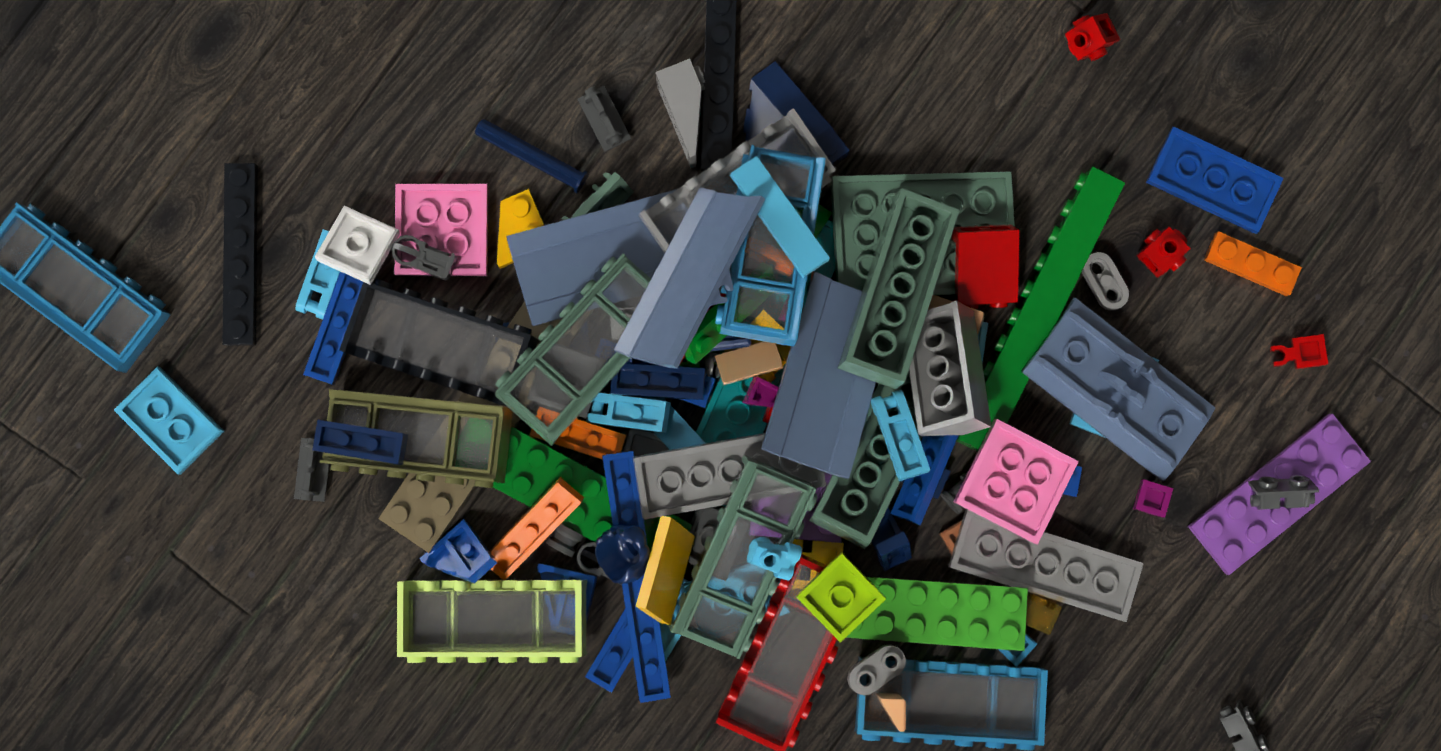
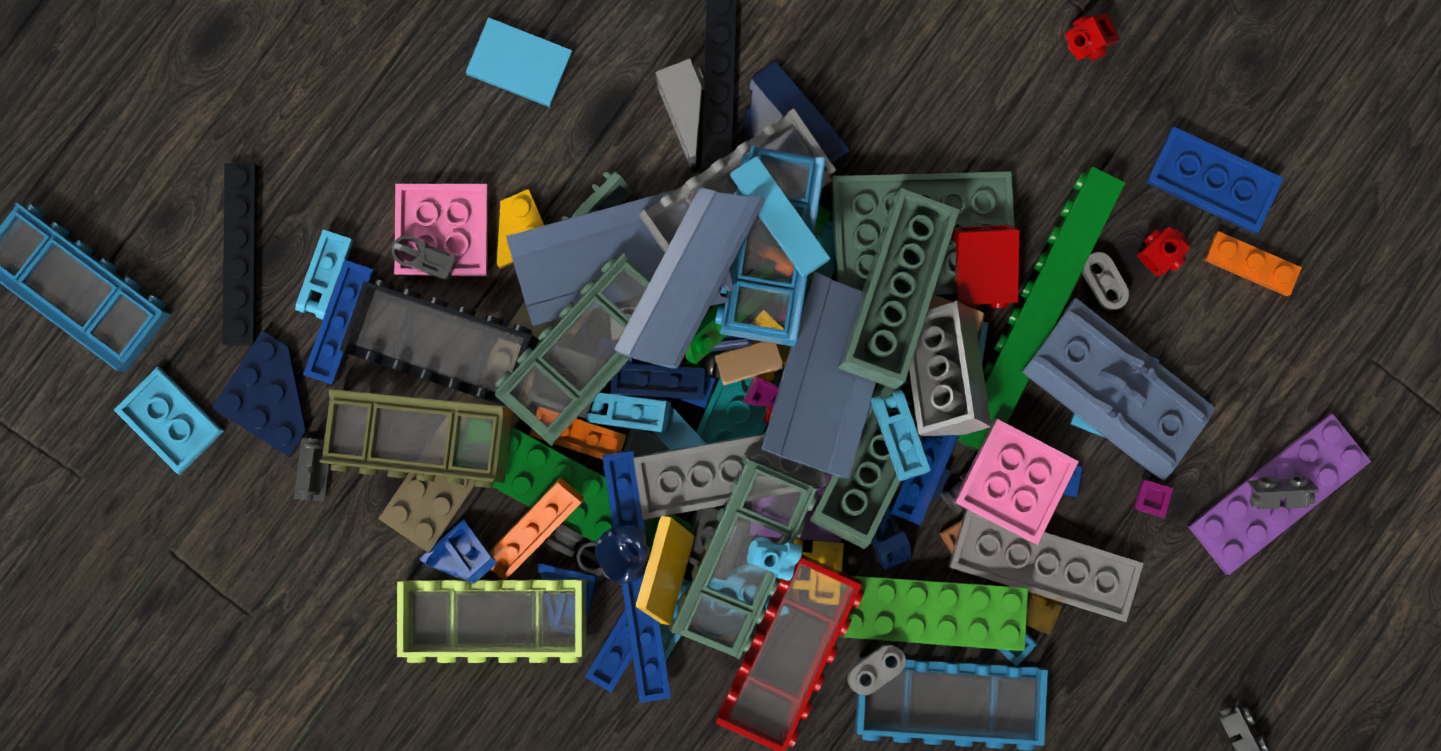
dark blue plate [312,420,408,465] -> none
white tile [315,206,400,285] -> none
dark blue axle [475,119,588,193] -> none
dark grey hinge [577,86,631,152] -> none
lime plate [796,552,886,643] -> none
light nougat slope [876,693,906,732] -> none
red plate [1270,334,1328,369] -> none
none -> dark blue plate [212,331,308,457]
none -> medium azure tile [466,17,573,108]

